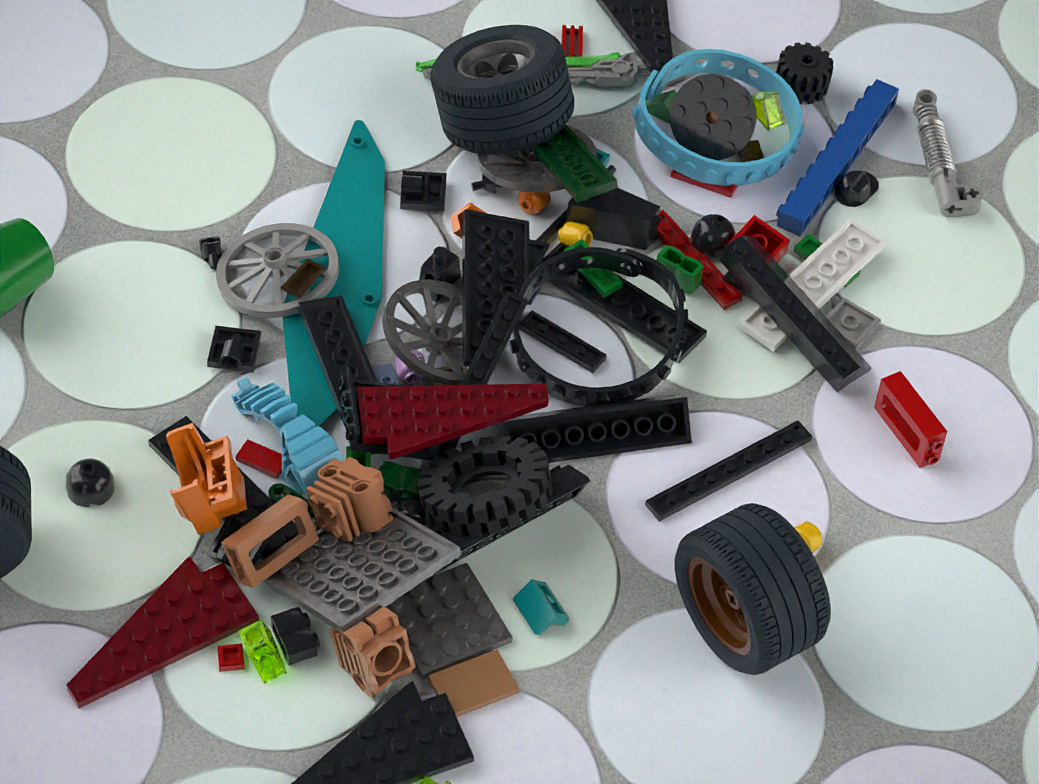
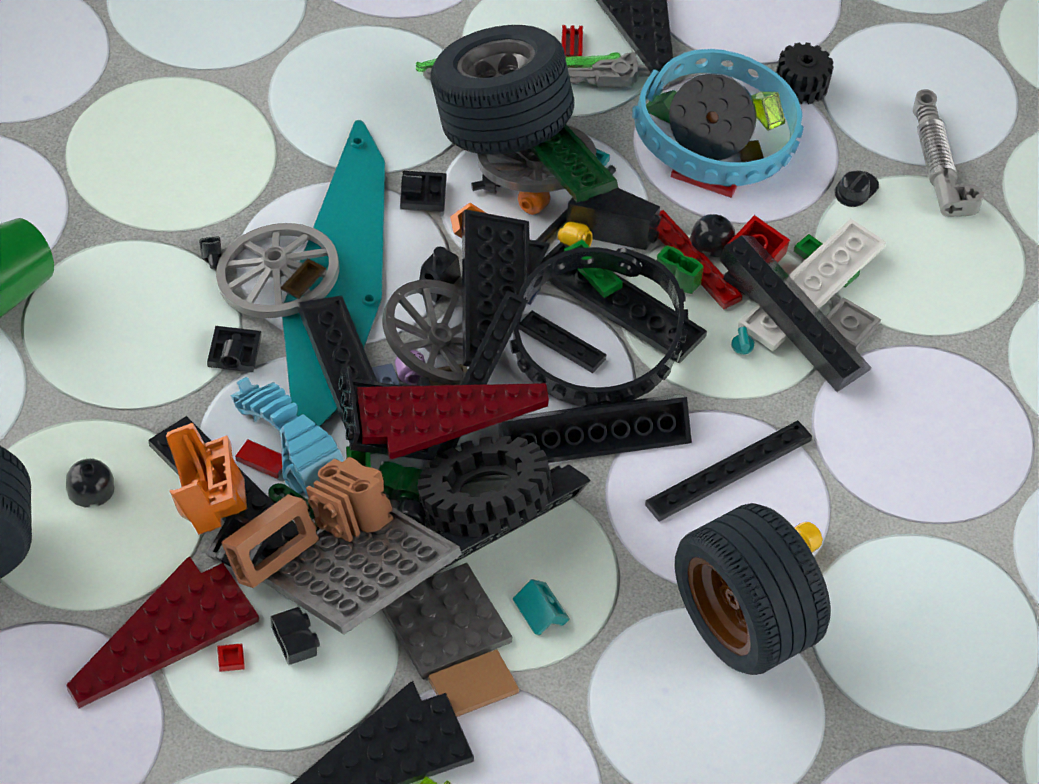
clear neon green slope [238,620,287,684] -> none
nougat piece [330,606,416,699] -> none
blue brick [776,79,899,237] -> none
red piece [874,371,948,468] -> none
none -> teal plate [731,326,754,354]

